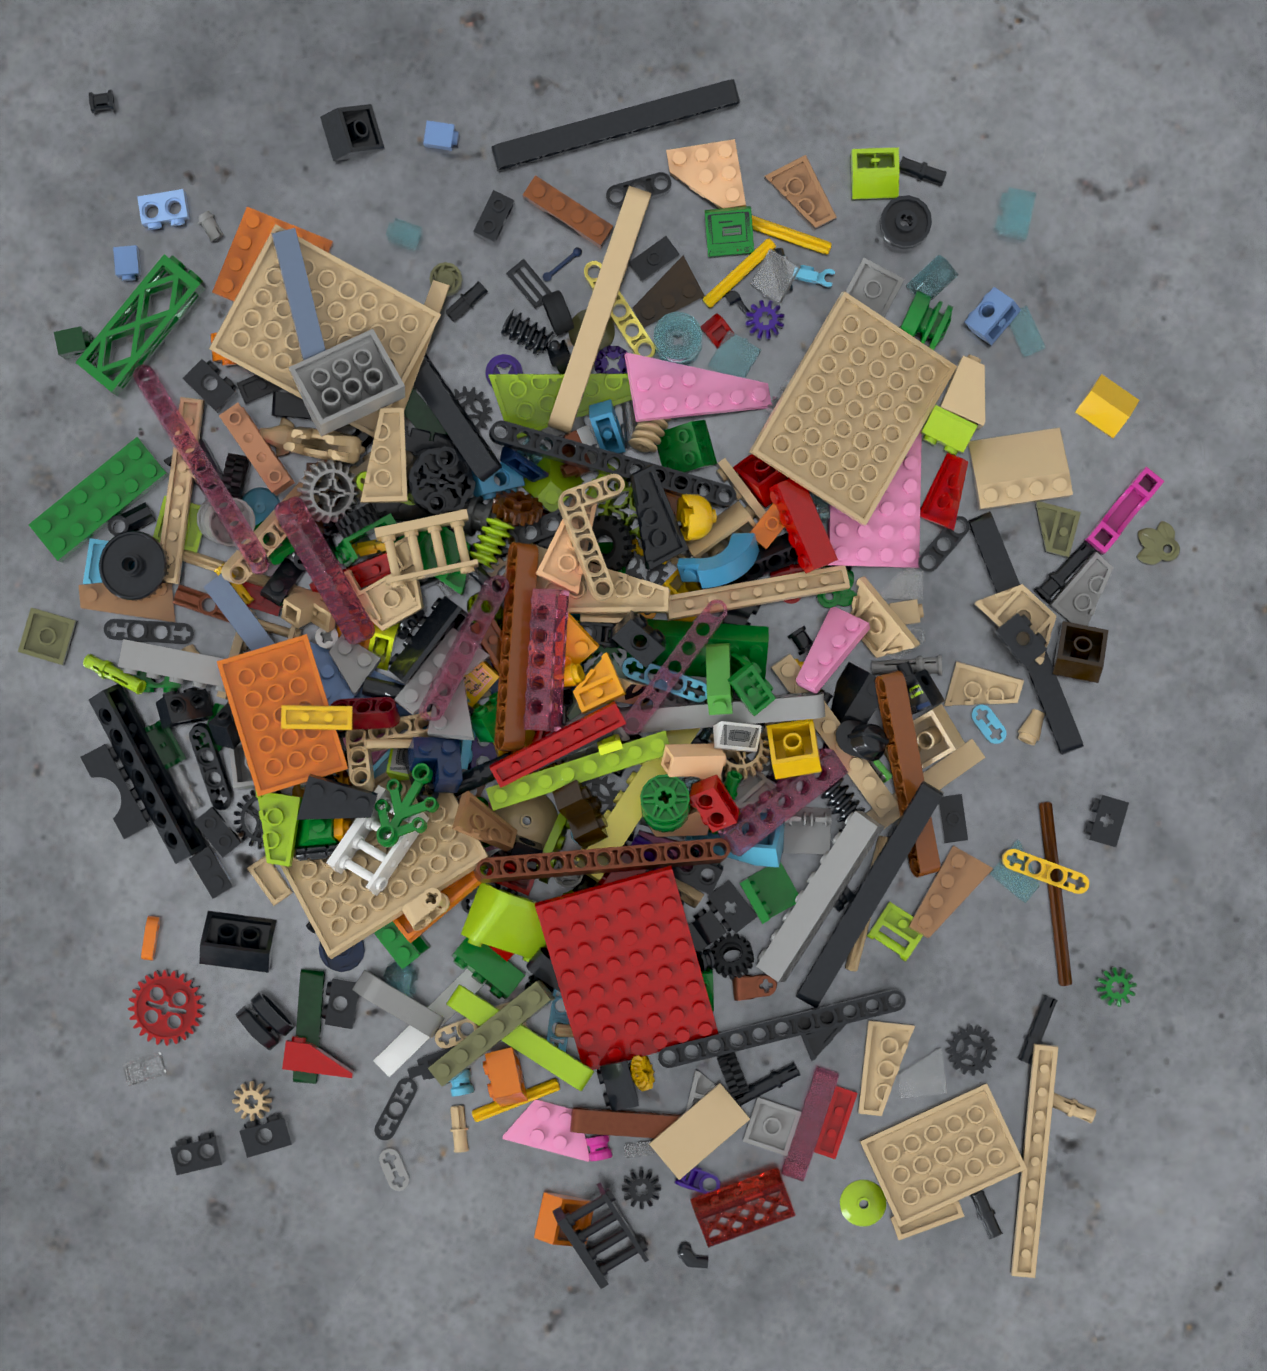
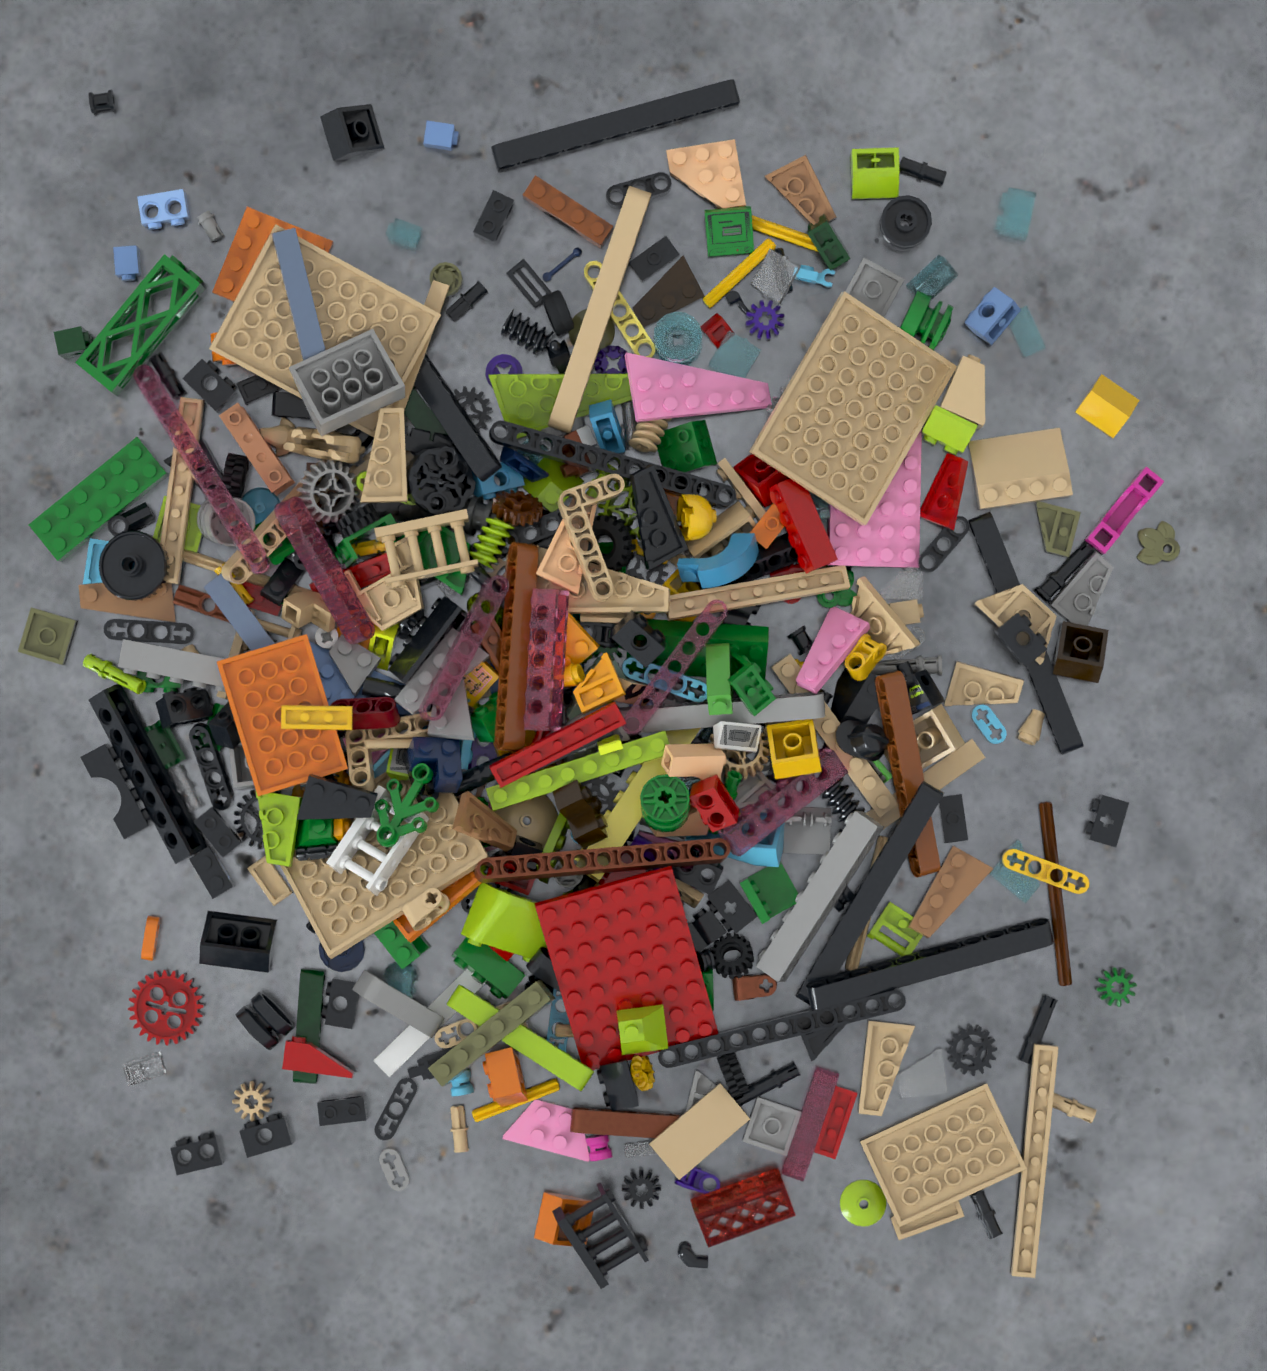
none -> black pin [149,352,186,399]
none -> black brick [317,1095,368,1126]
none -> lime slope [617,1004,668,1055]
none -> black beam [806,918,1054,1010]
none -> dark green hinge [807,214,850,271]
none -> yellow piece [845,634,887,681]

